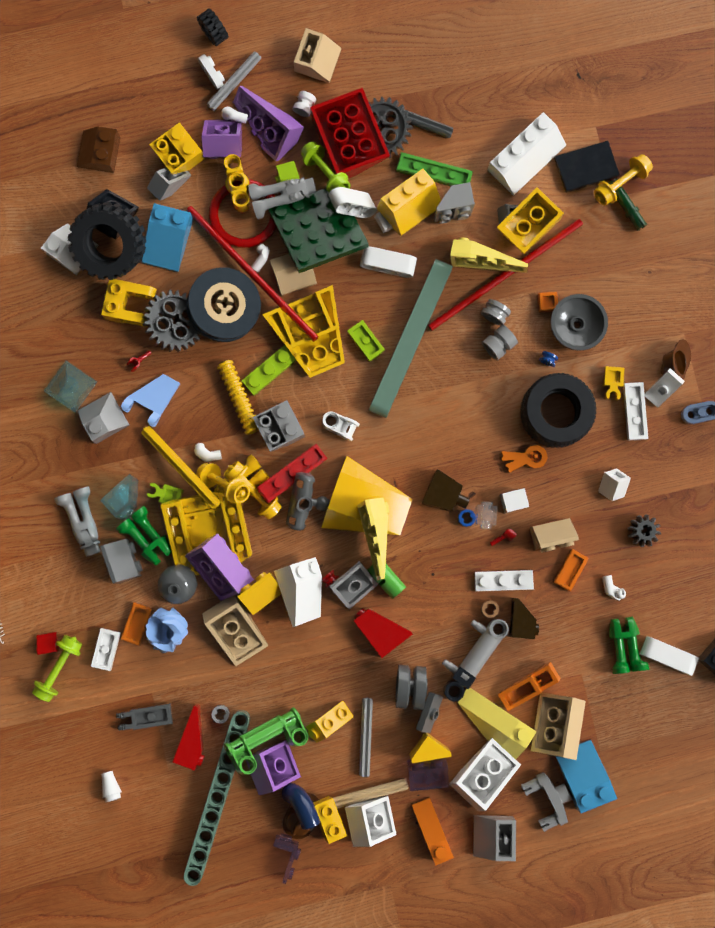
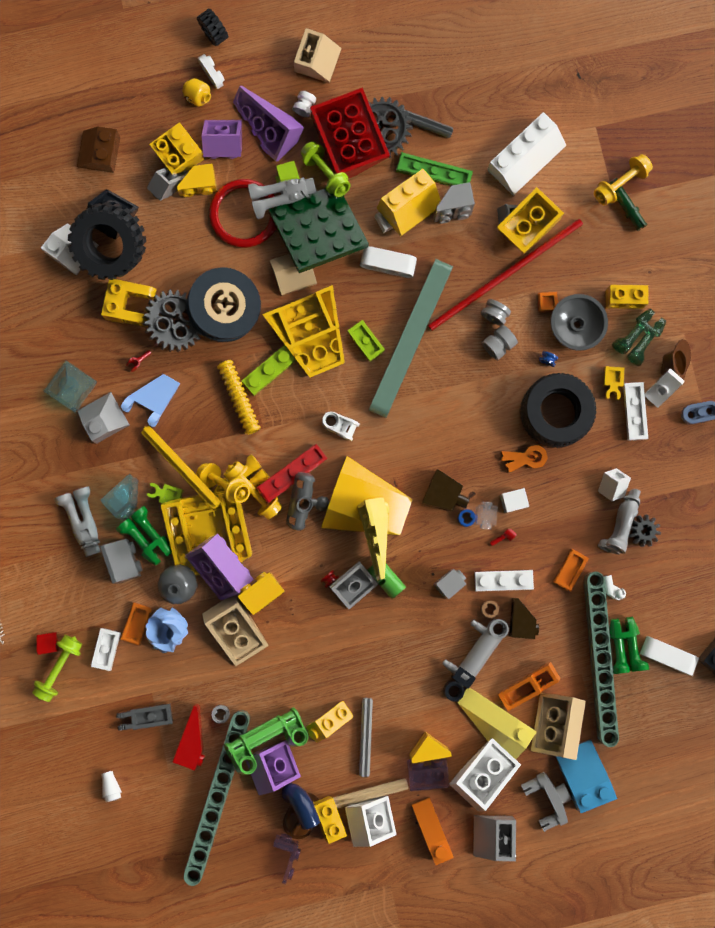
dark azure slope [142,203,193,272] -> none
red piece [186,206,319,342] -> none
white arm [194,443,222,462] -> none
light grey axle [207,52,261,111] -> none
white arm [222,107,248,124] -> none
yellow piece [224,154,251,212] -> none
white arm [251,244,270,272] -> none
light grey slope [253,400,305,452] -> none
white slope [274,557,322,627] -> none
white beam [328,187,377,218] -> none
red slope [353,608,413,658] -> none
dark grey wheel [395,665,427,710] -> none
dark grey plate [416,692,443,733] -> none
light yellow wedge [451,237,528,273] -> none
tan slope [530,518,579,552] -> none
black tile [554,141,620,193] -> none
none -> yellow slope [177,164,217,197]
none -> yellow head [182,78,211,107]
none -> light grey brick [433,569,466,599]
none -> sand green beam [583,572,619,747]
none -> light grey piece [598,489,641,555]
none -> yellow brick [605,285,648,309]
none -> clear green piece [612,308,666,366]

